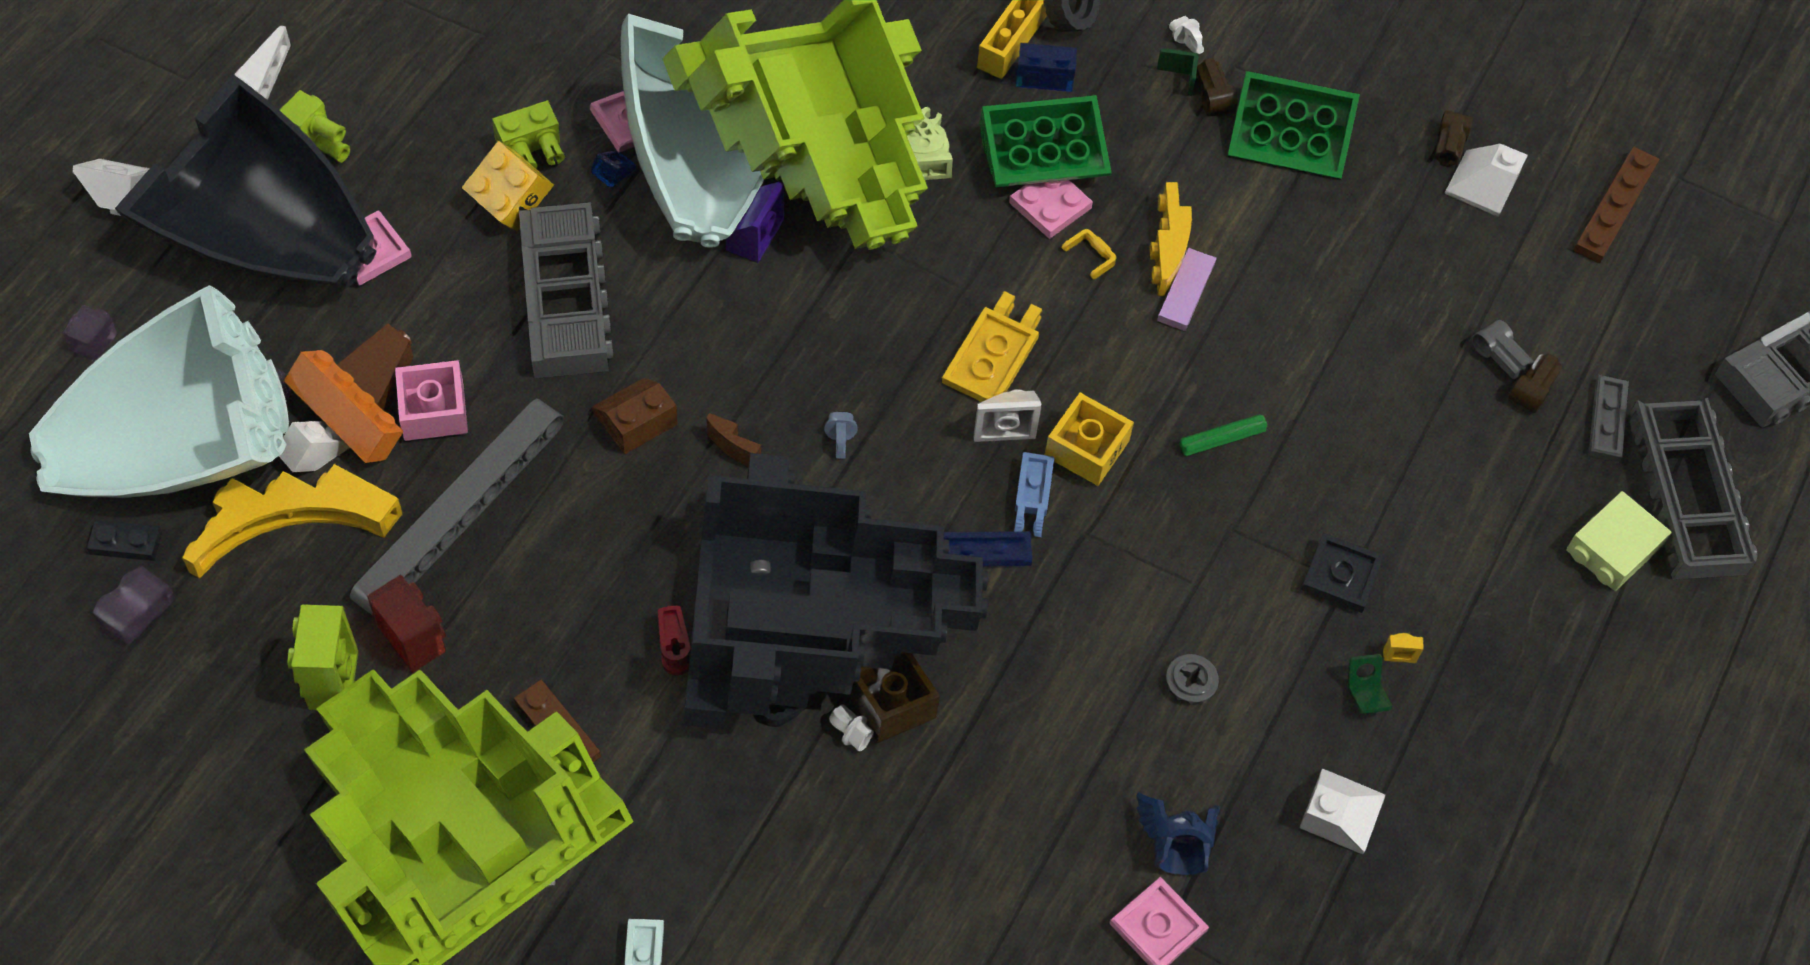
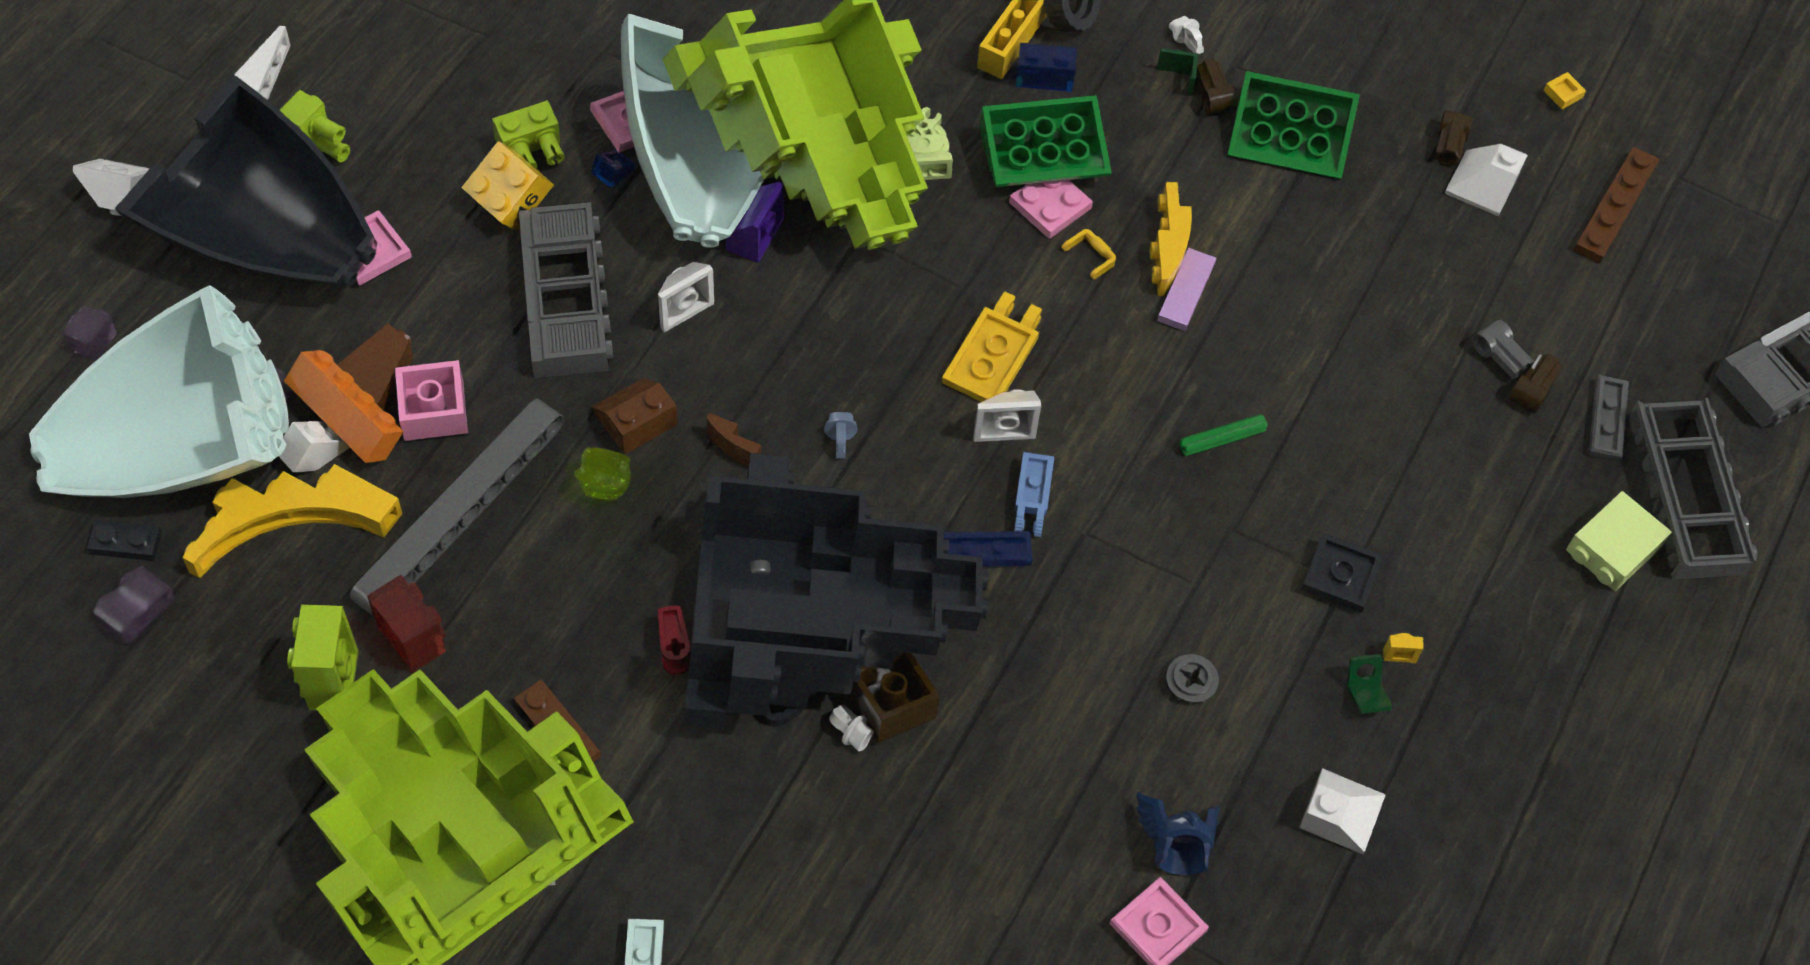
yellow brick [1045,393,1134,486] -> none
none -> clear neon green helmet [574,447,631,502]
none -> white slope [658,262,714,333]
none -> yellow plate [1543,72,1586,109]

